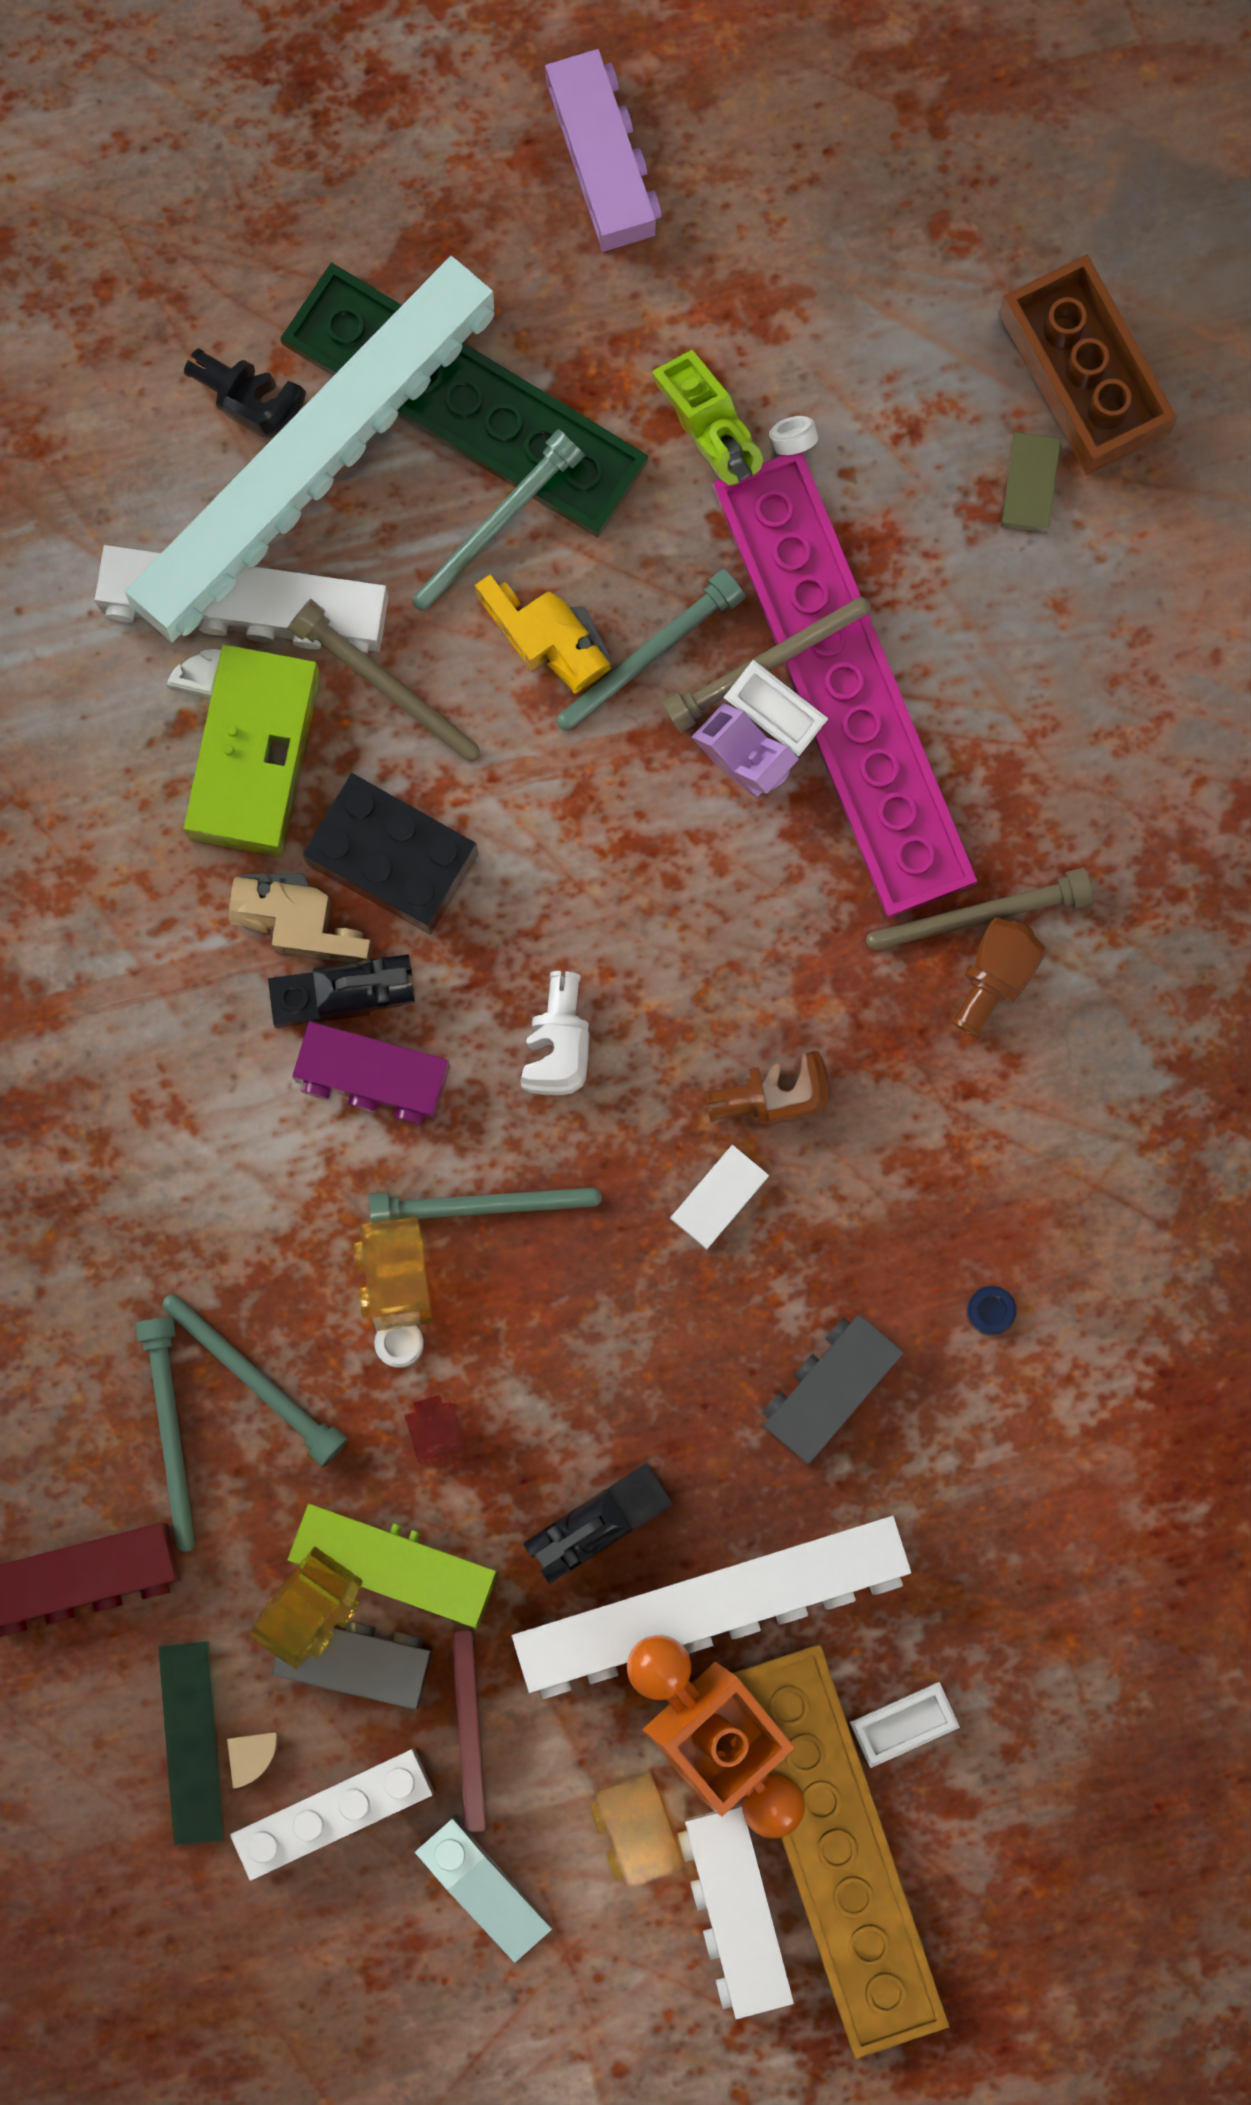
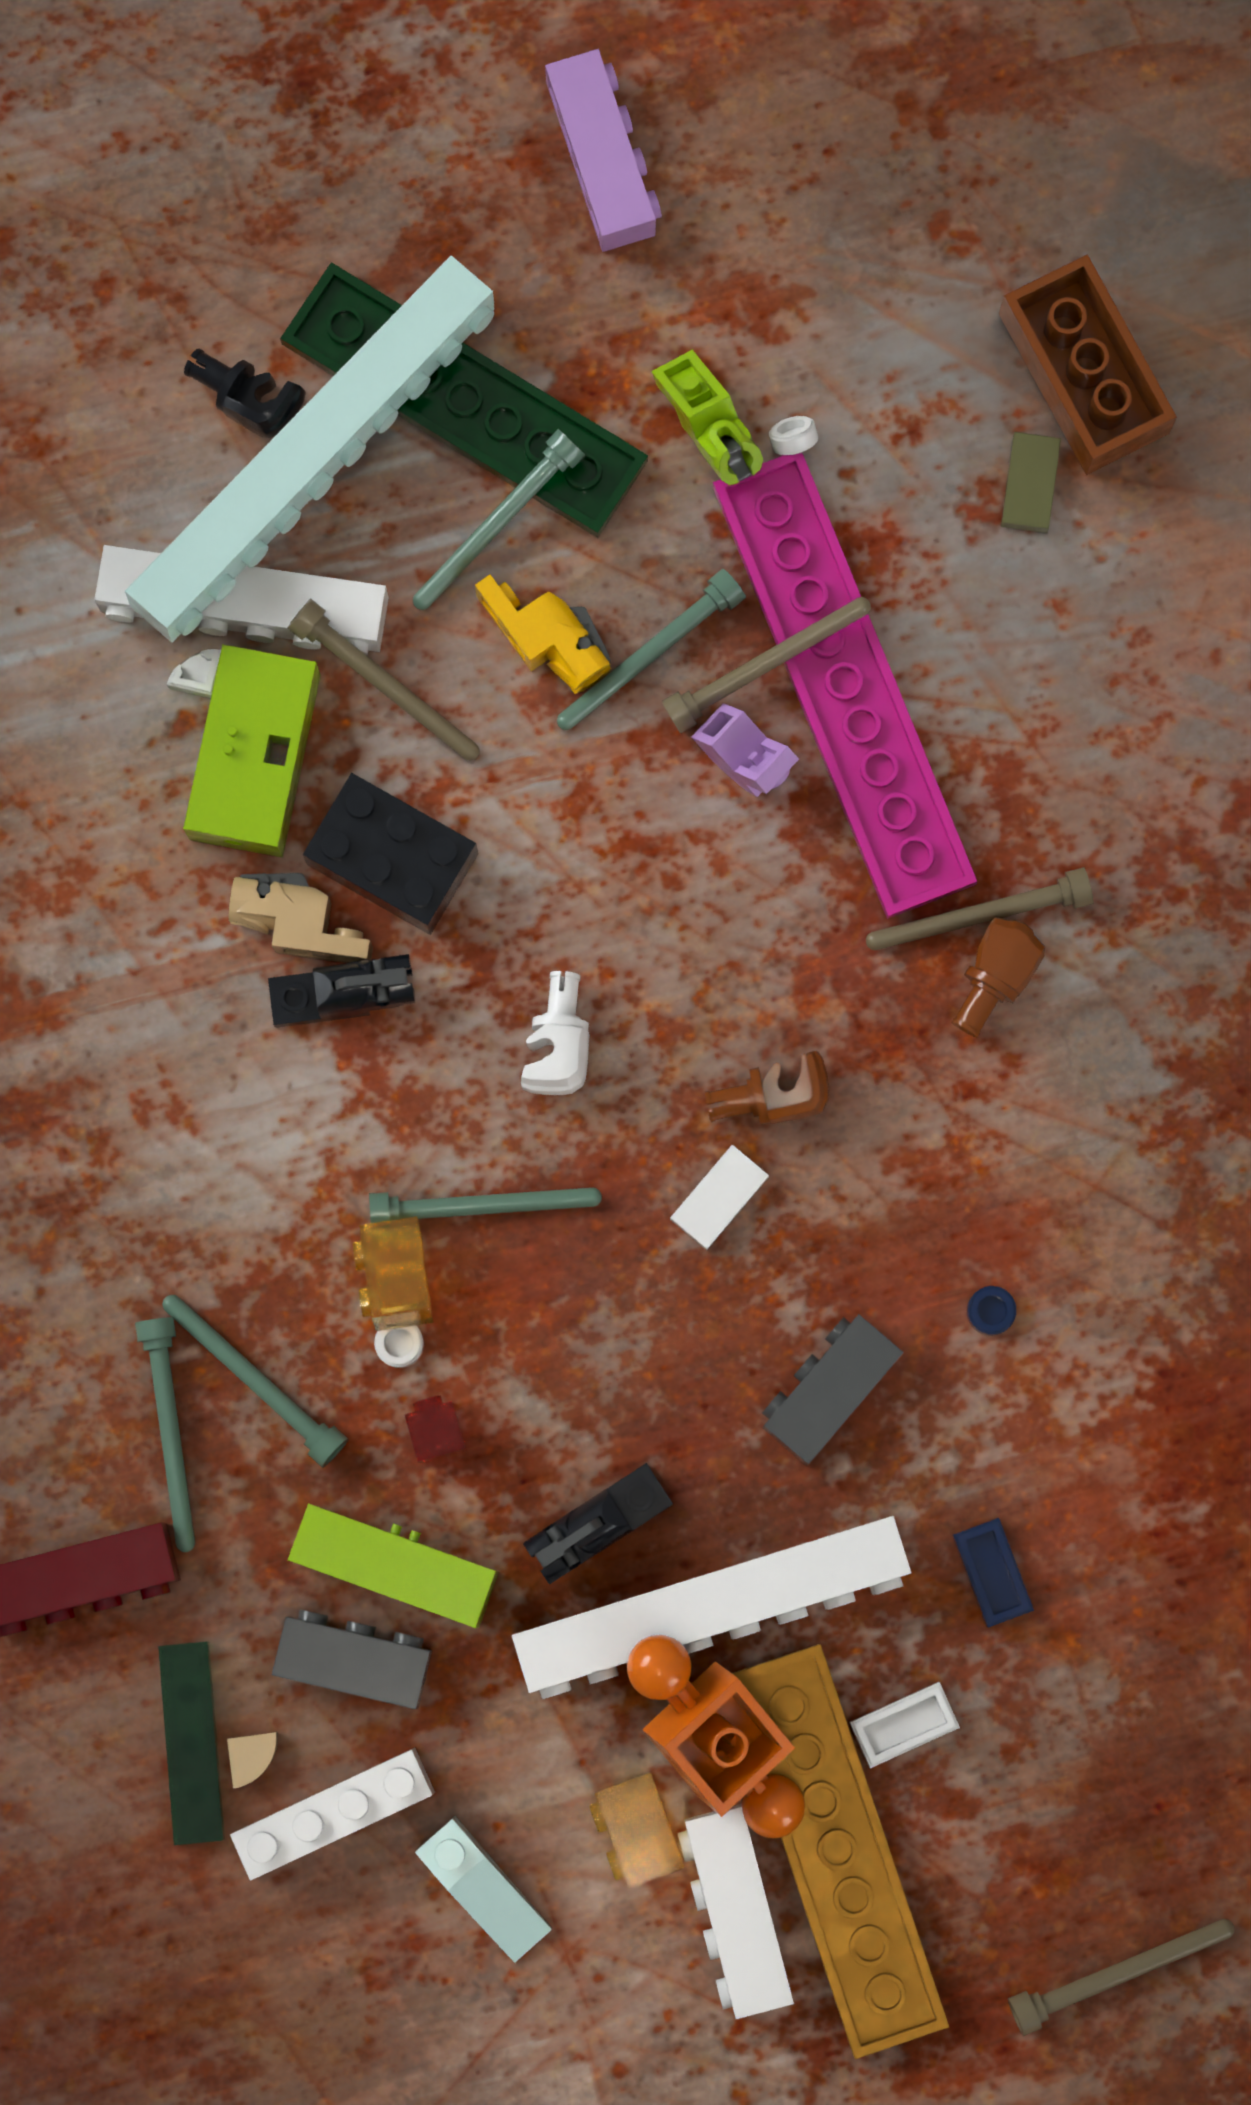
clear yellow brick [248,1546,363,1670] -> none
magenta brick [292,1021,450,1125] -> none
dark red tile [452,1630,487,1832] -> none
white tile [723,659,828,756] -> none
none -> dark blue tile [952,1518,1034,1628]
none -> dark tan piece [1007,1919,1235,2036]

